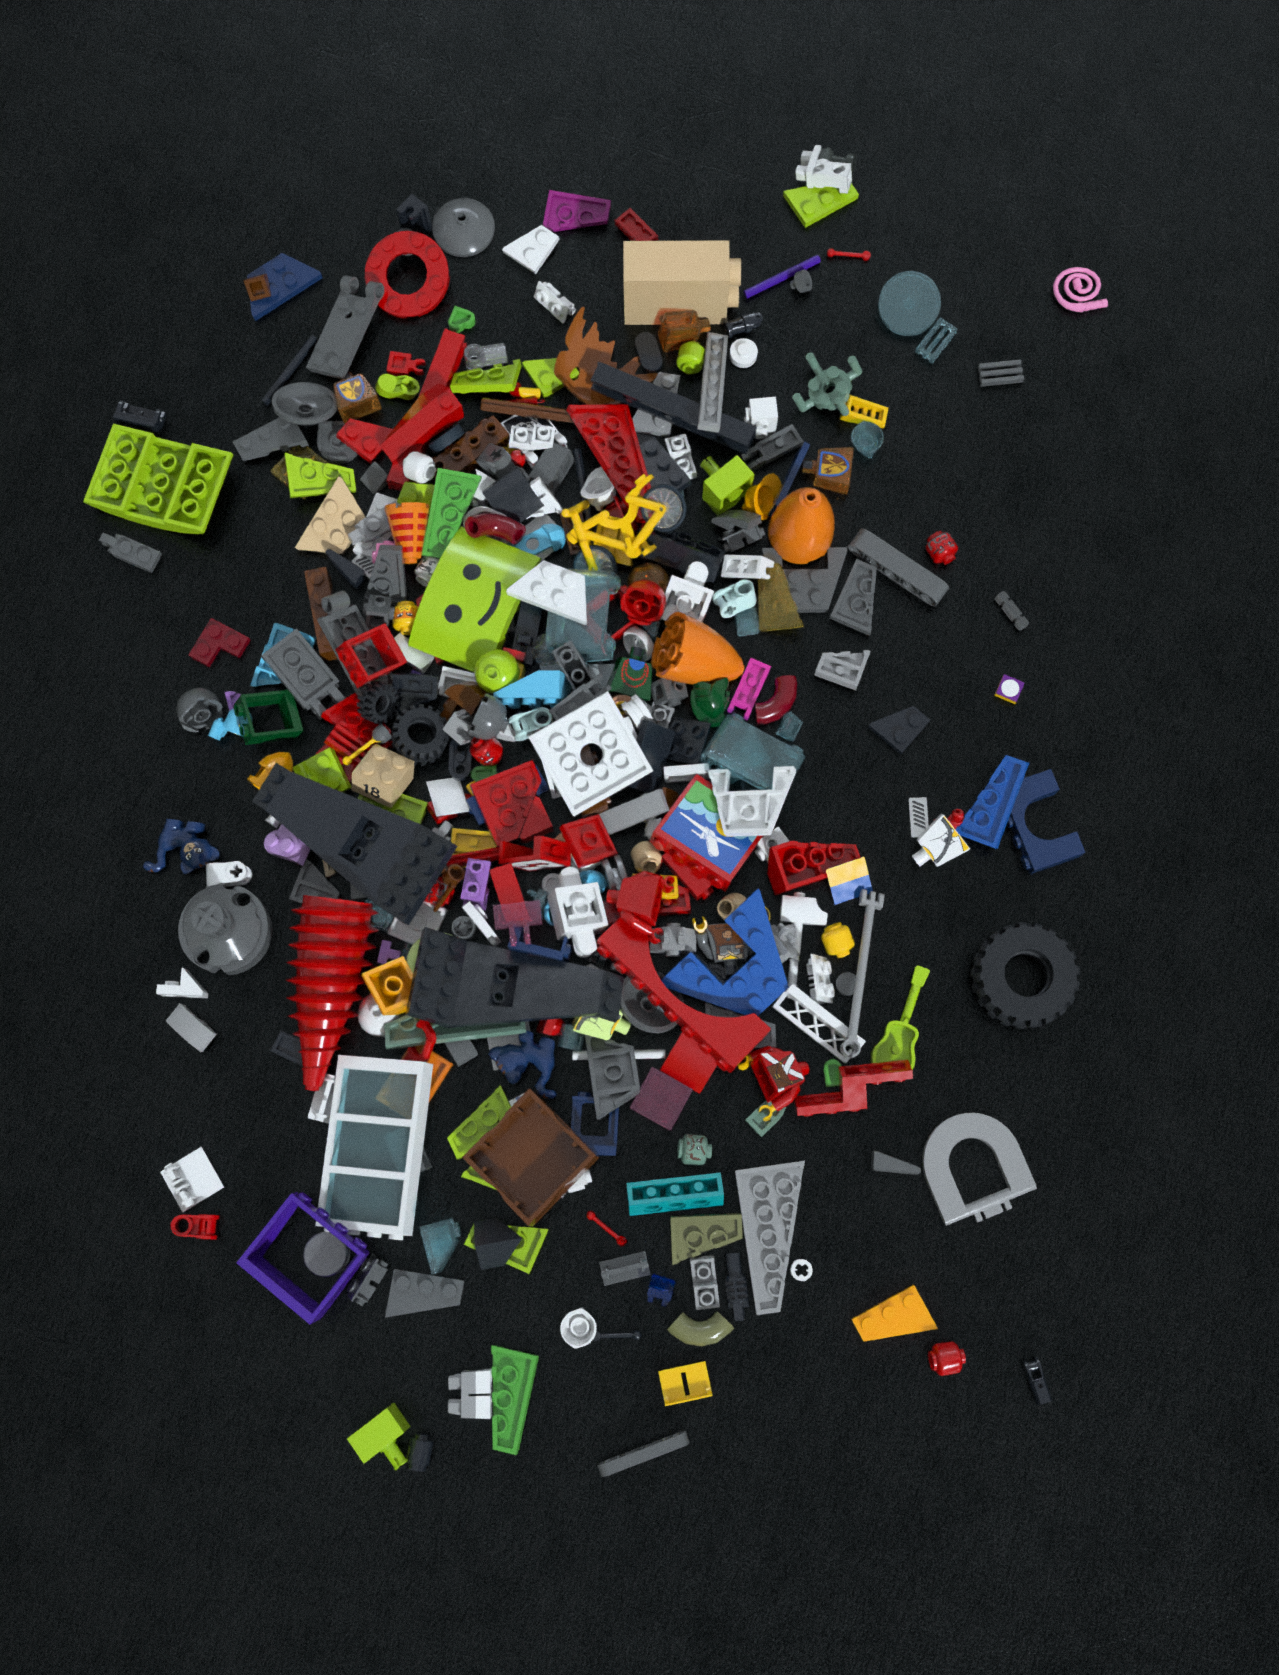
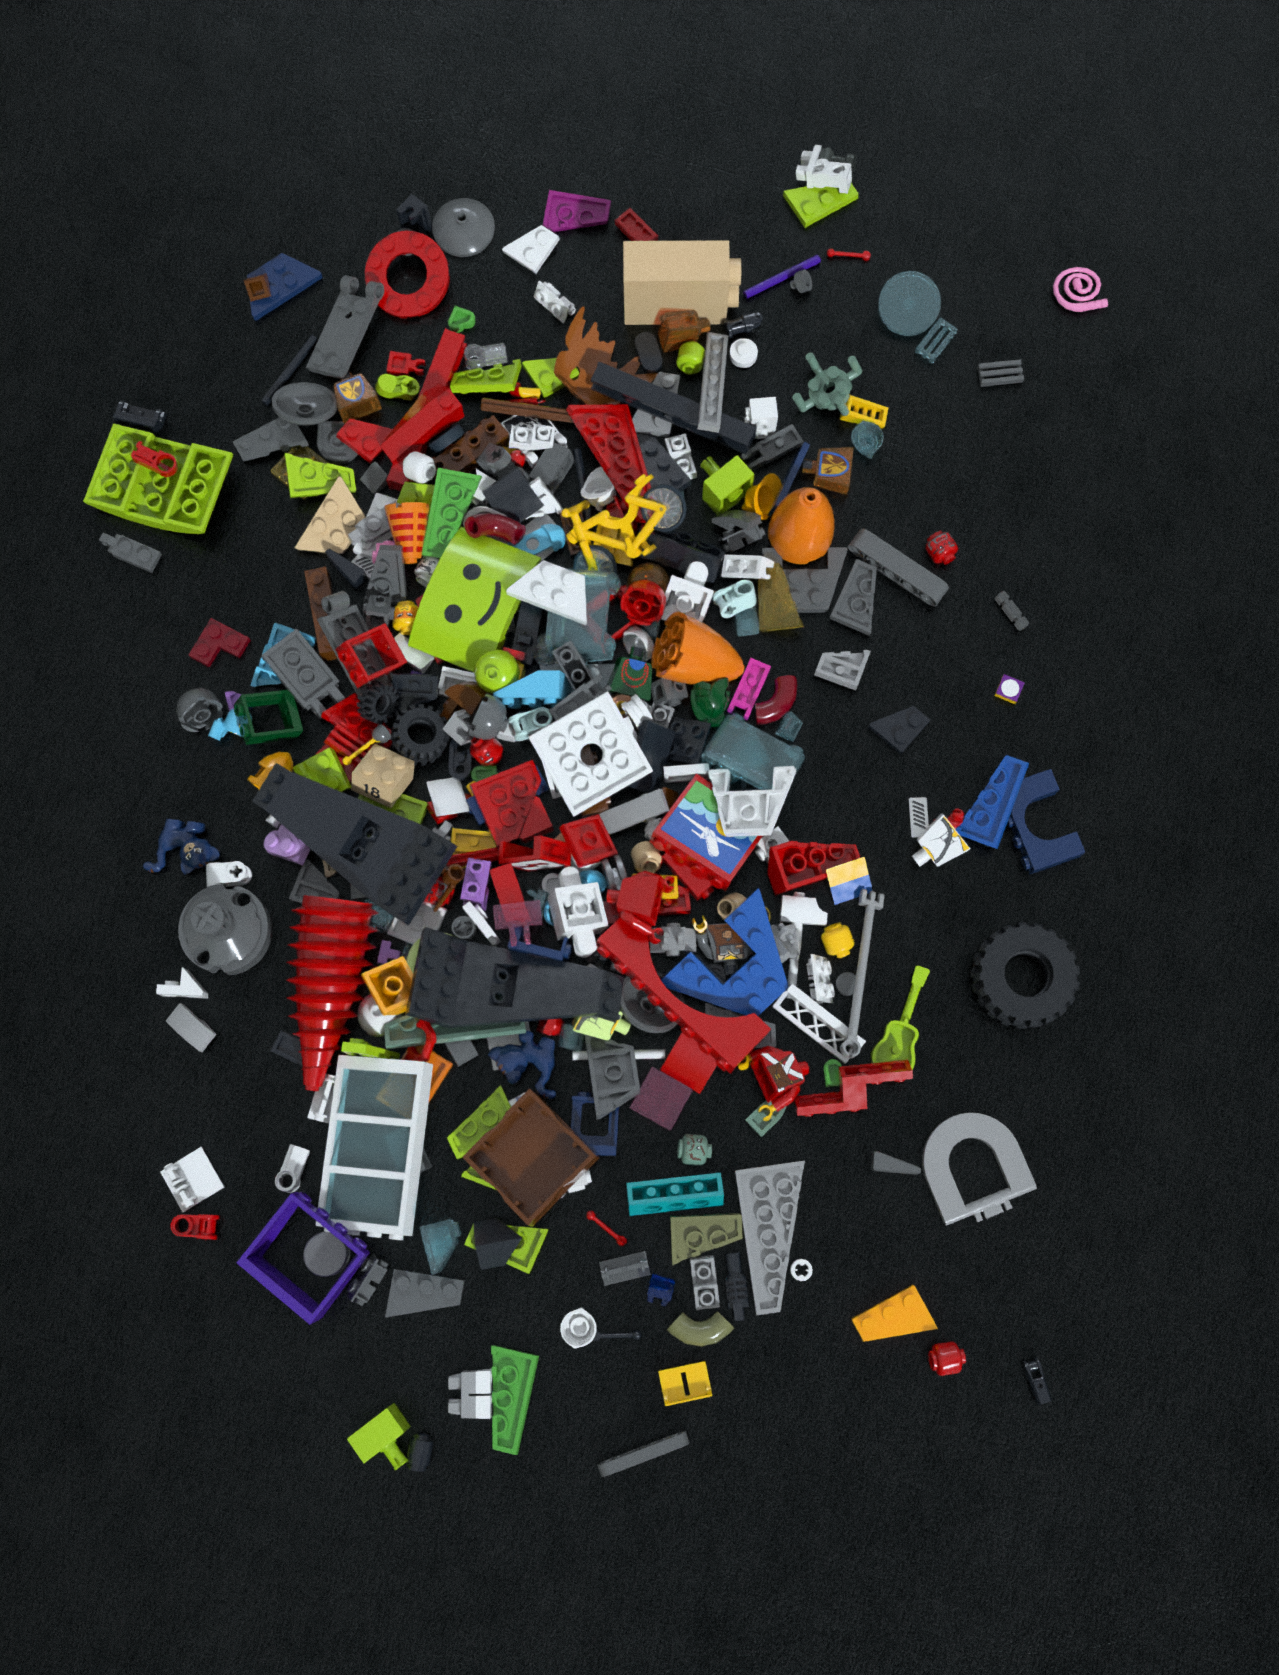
none -> red piece [131,441,178,477]
none -> white piece [275,1144,310,1193]
none -> lime wing [341,1038,400,1060]

